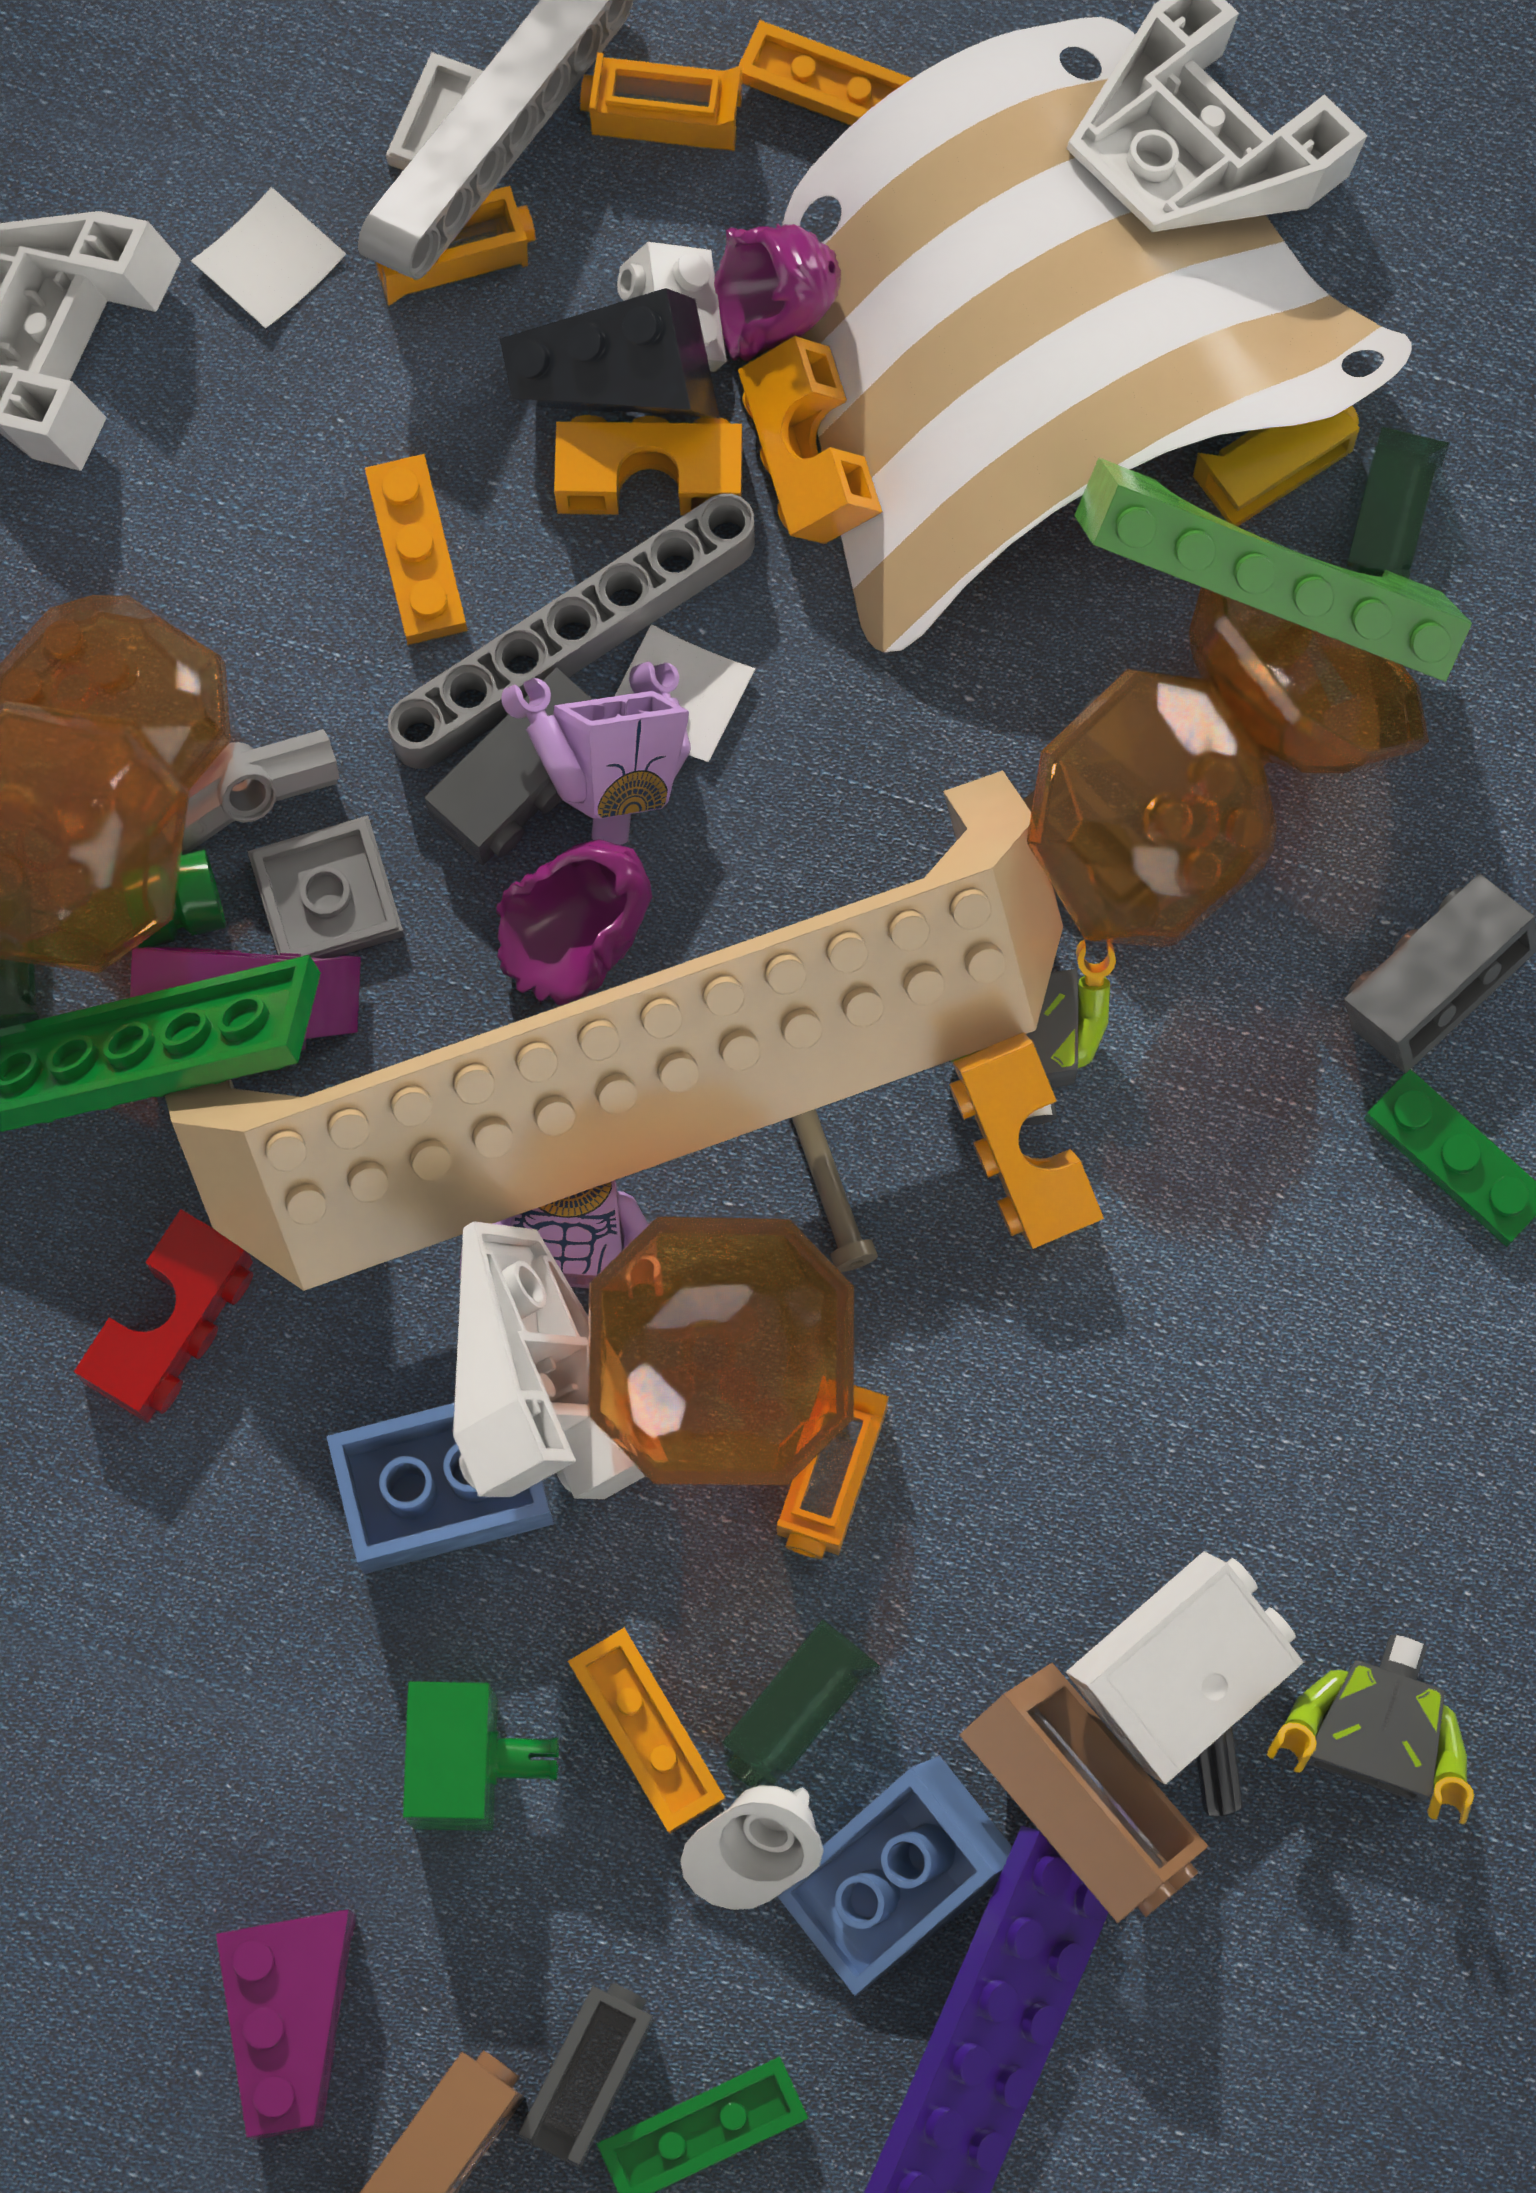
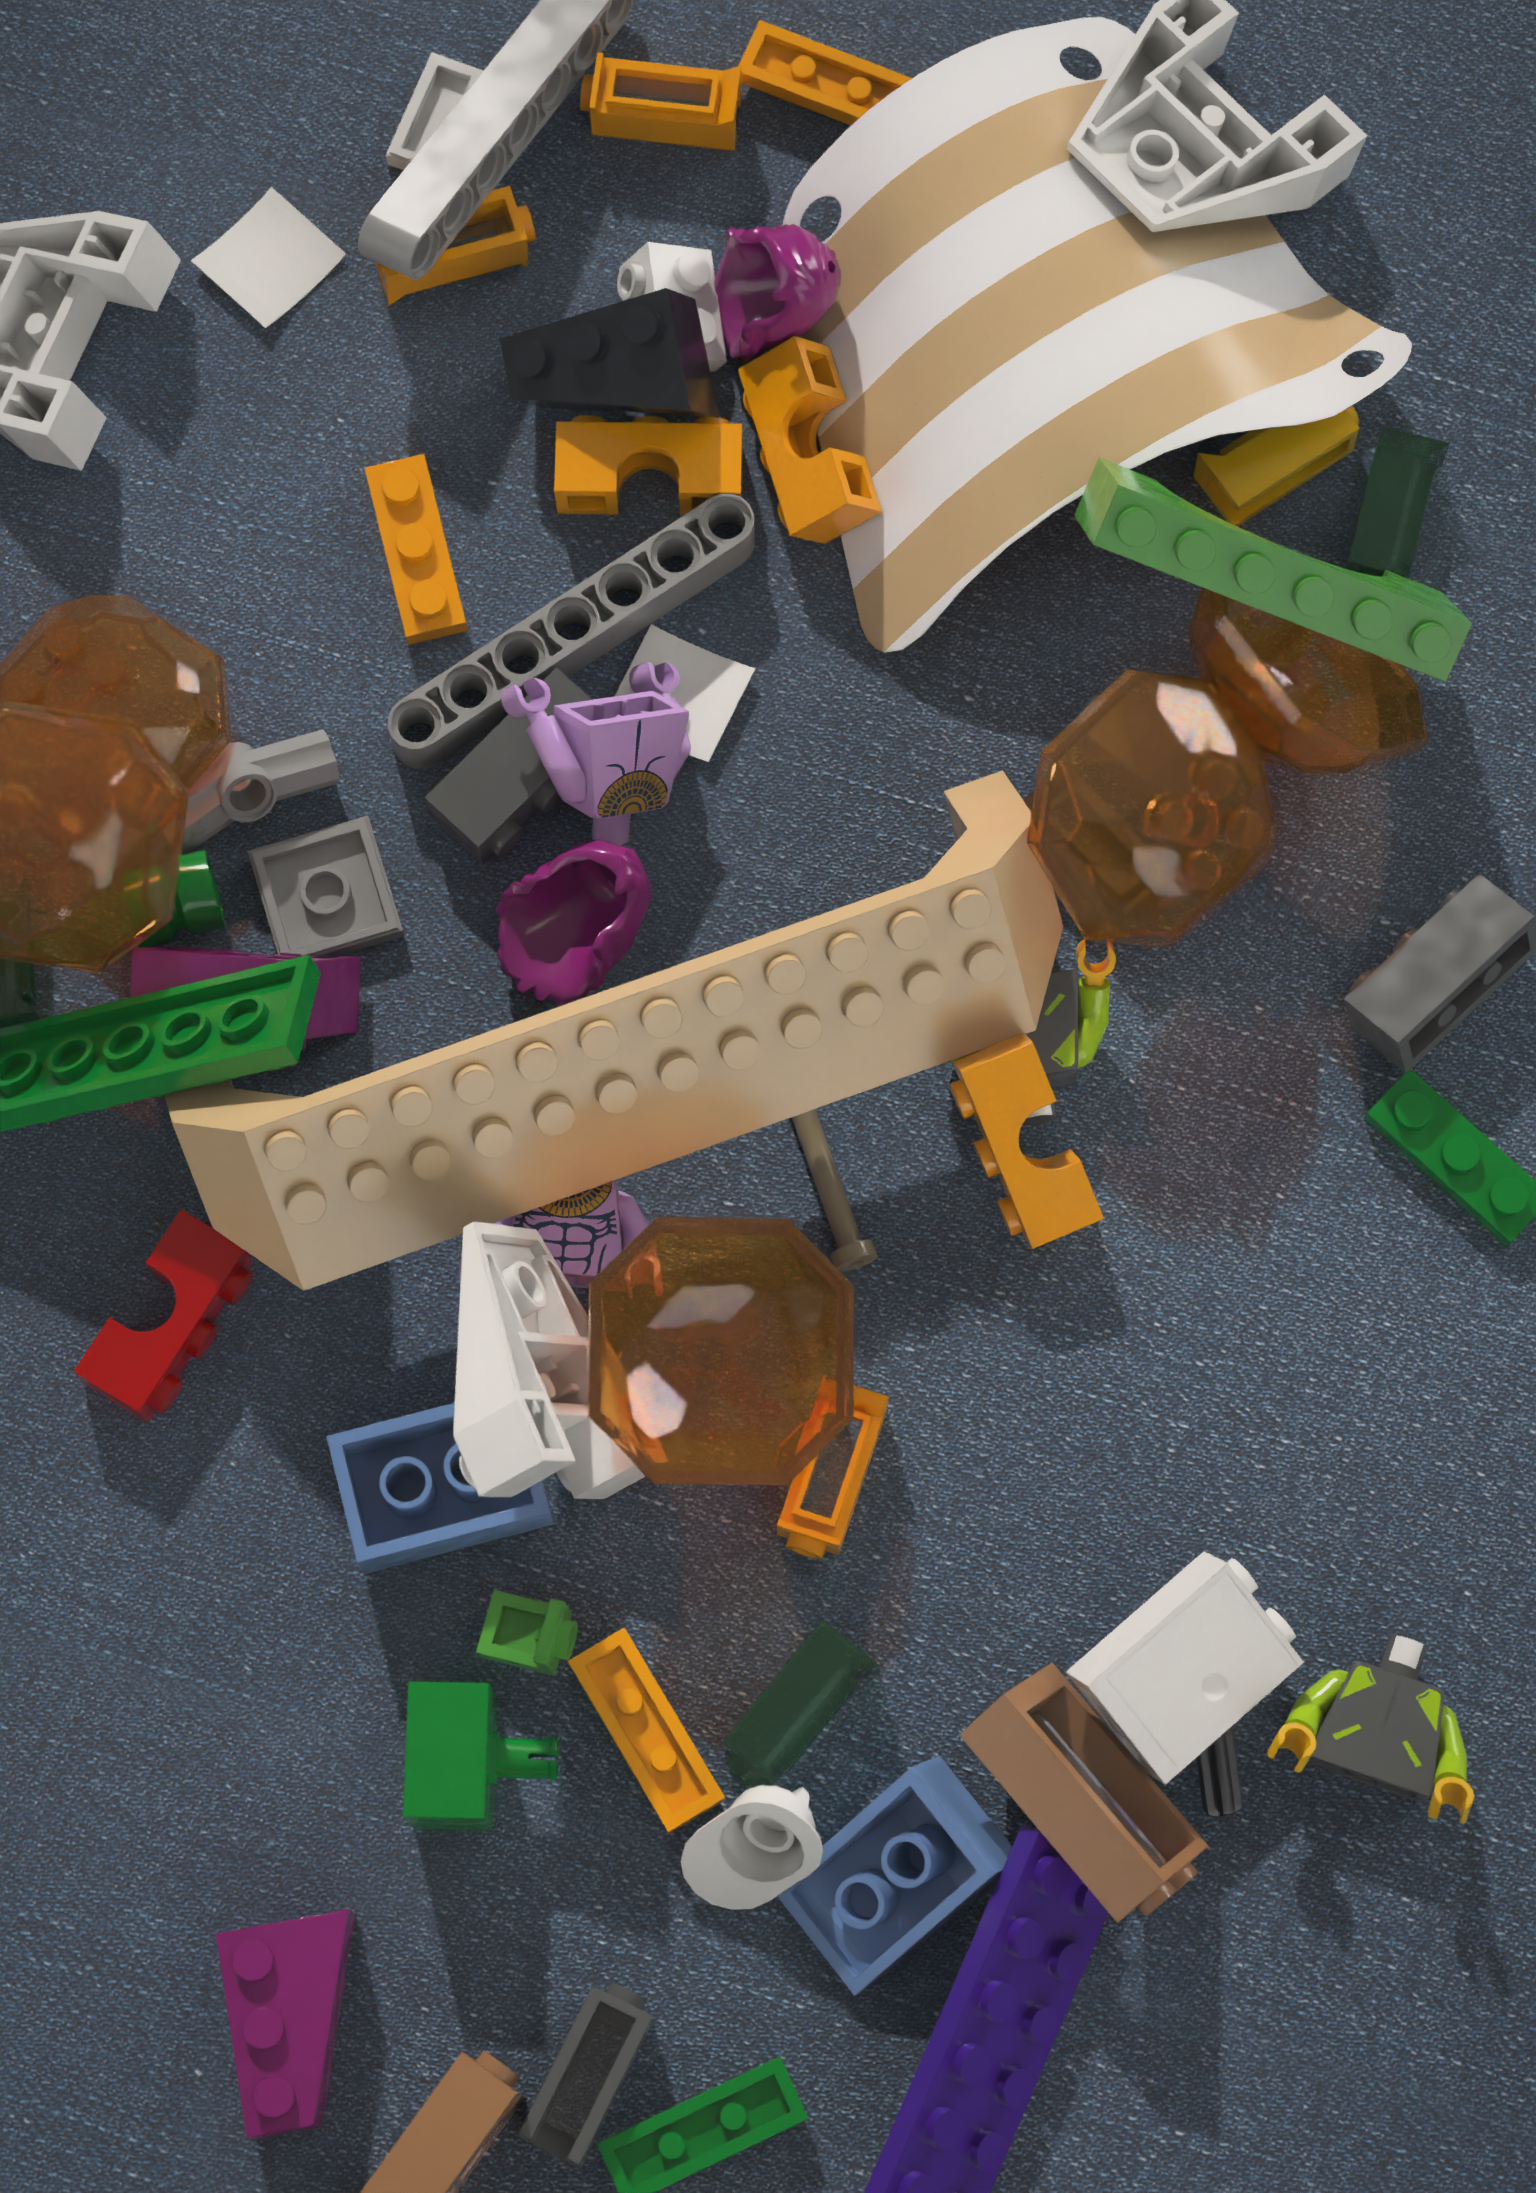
none -> bright green bracket [476,1590,578,1676]

